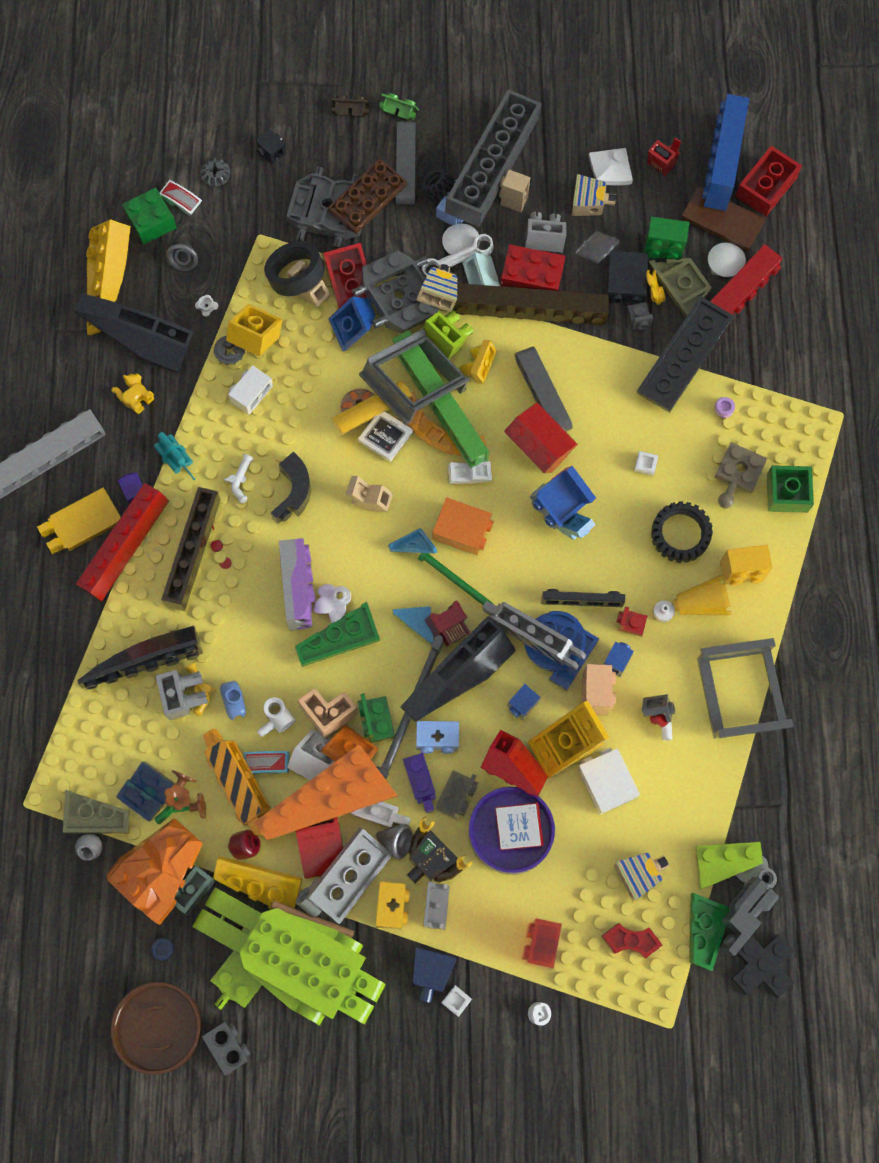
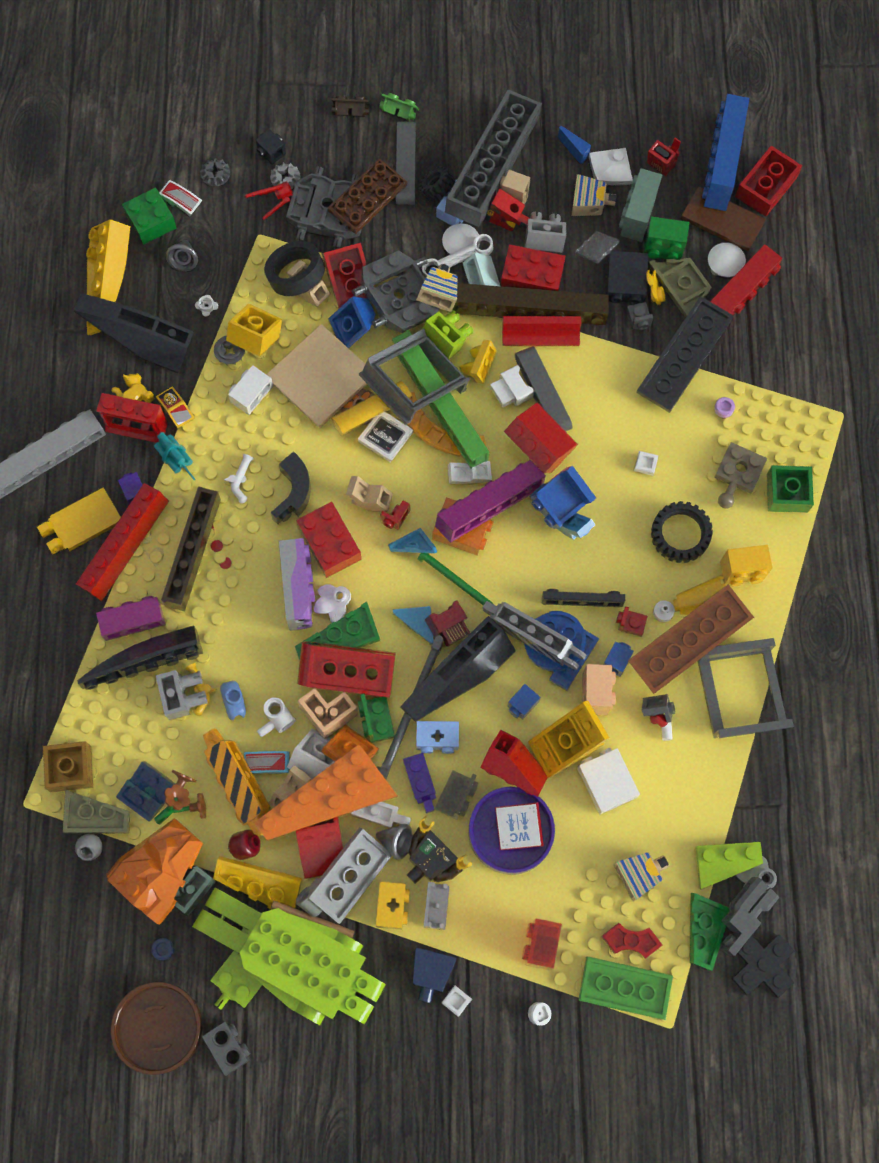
none -> pearl gold brick [43,741,93,792]
none -> red window [96,393,168,443]
none -> magenta brick [96,596,166,641]
none -> slope [156,386,194,429]
none -> red plant [245,181,293,220]
none -> tan tile [266,324,367,428]
none -> tan brick [269,765,311,808]
none -> light grey gear [270,162,300,189]
none -> red brick [296,502,362,578]
none -> red hinge [297,642,396,698]
none -> red bracket [380,500,411,530]
none -> magenta brick [435,460,546,543]
none -> red torso [485,189,531,231]
none -> white piece [490,365,534,408]
none -> red panel [502,316,581,346]
none -> blue slope [558,126,591,164]
none -> bright green tile [578,956,673,1020]
none -> sand green brick [619,168,662,242]
none -> dark orange plate [628,584,755,694]

